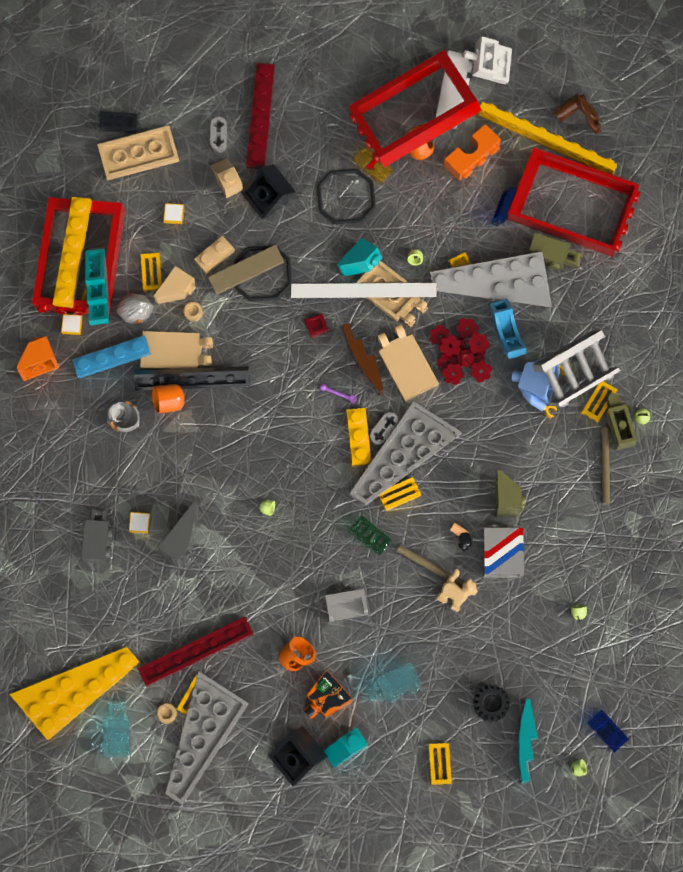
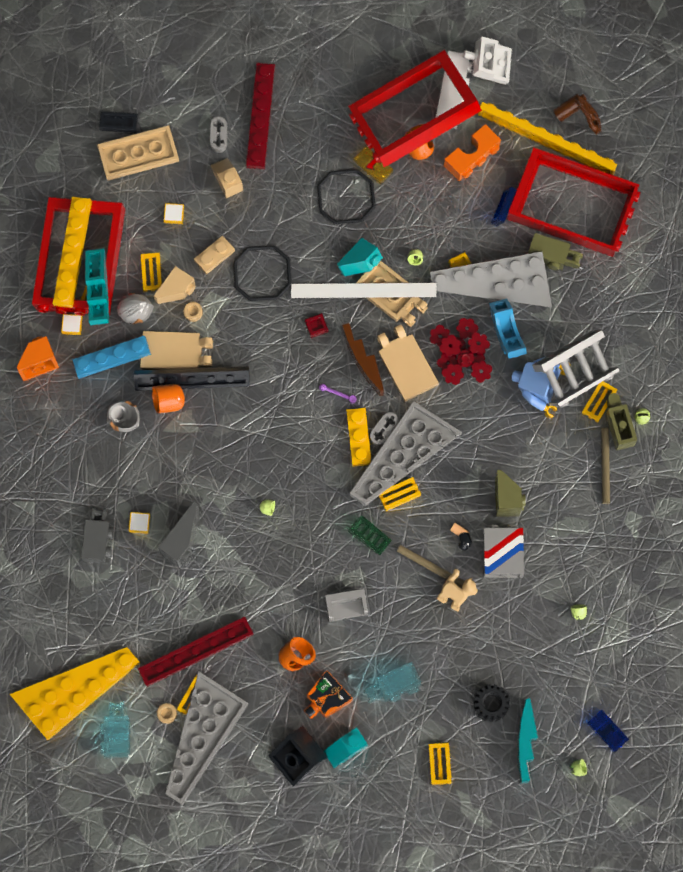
dark tan tile [208,245,284,295] -> none
black slope [241,164,296,220] -> none

